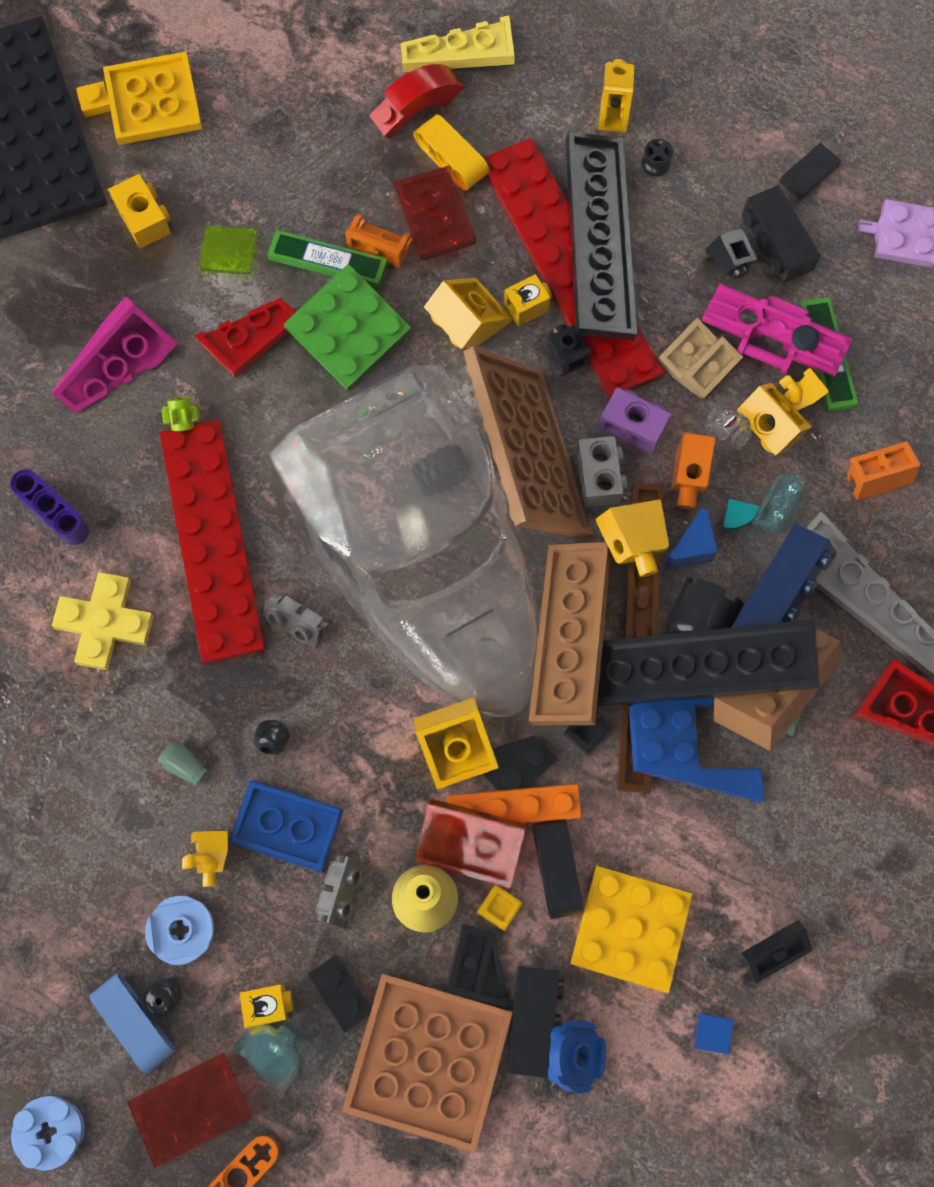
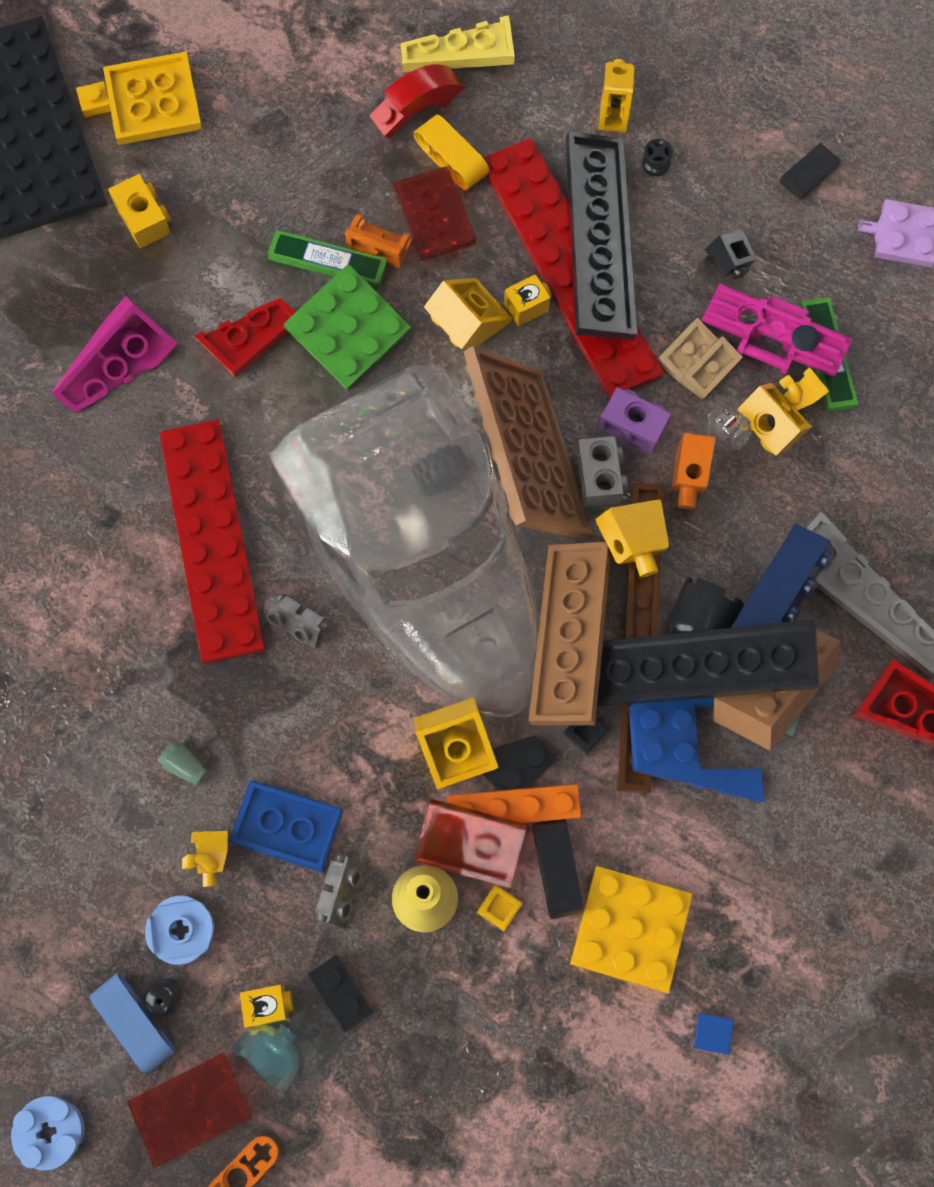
dark purple beam [10,469,89,545] -> none
light yellow plate [52,572,154,670] -> none
lime gear [161,396,200,431] -> none
clear neon green piece [199,226,257,275] -> none
black piece [254,720,290,755] -> none
nougat plate [342,974,513,1153] -> none
black wing [444,924,510,1009] -> none
black brick [507,966,565,1078] -> none
black brick [546,324,591,376] -> none
blue plate [548,1020,607,1094] -> none
blue slope [665,507,717,569] -> none
teal tile [721,499,759,531] -> none
black plate [741,920,813,984] -> none
black brick [742,185,821,283] -> none
clear light blue plate [752,474,808,534] -> none
orange hinge [847,441,921,501] -> none

